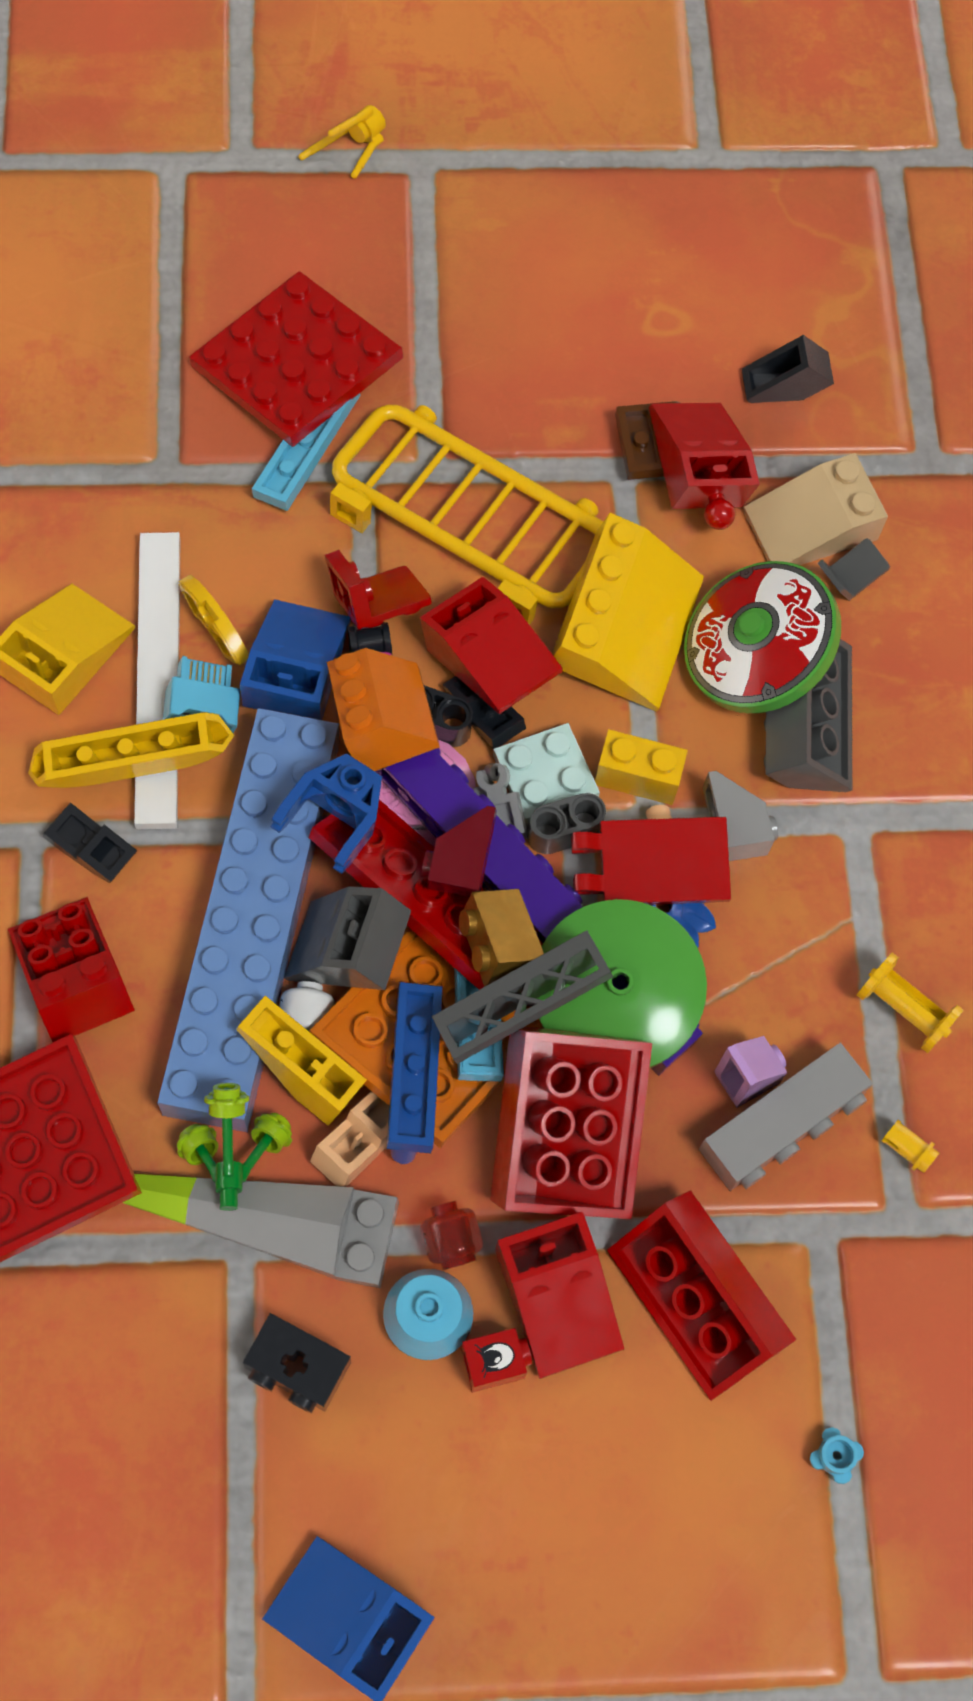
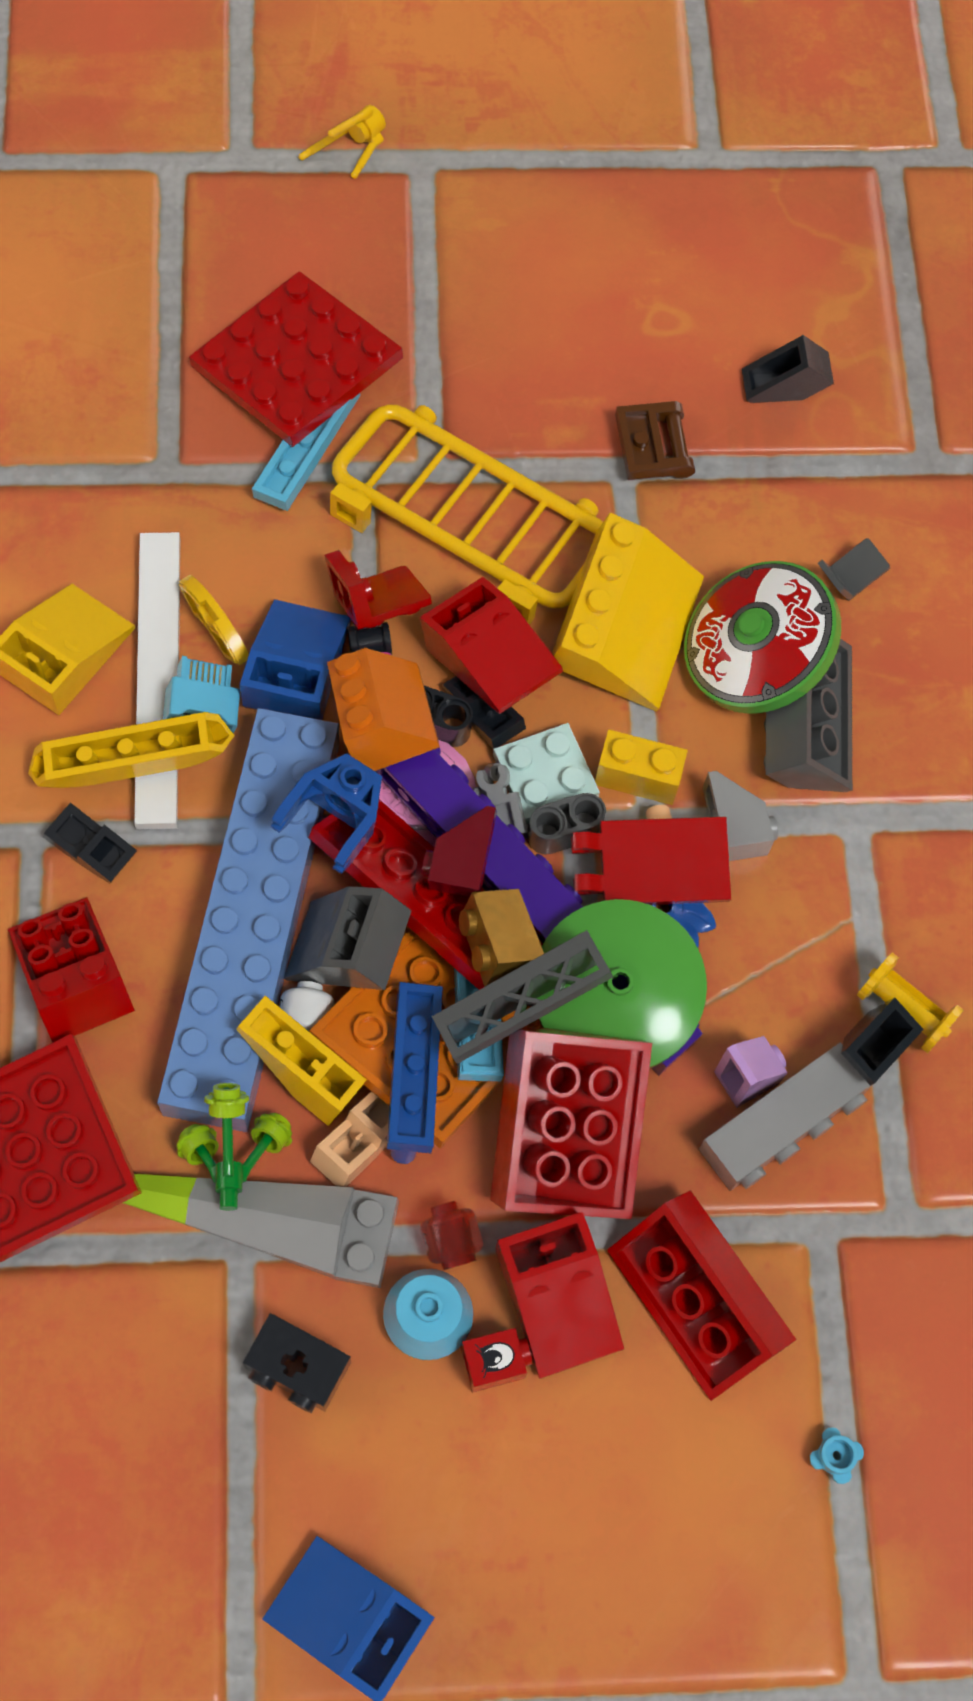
red slope [649,403,760,530] -> none
tan slope [743,453,888,565] -> none
yellow pin [881,1120,939,1173] -> none
none -> black slope [841,997,924,1086]

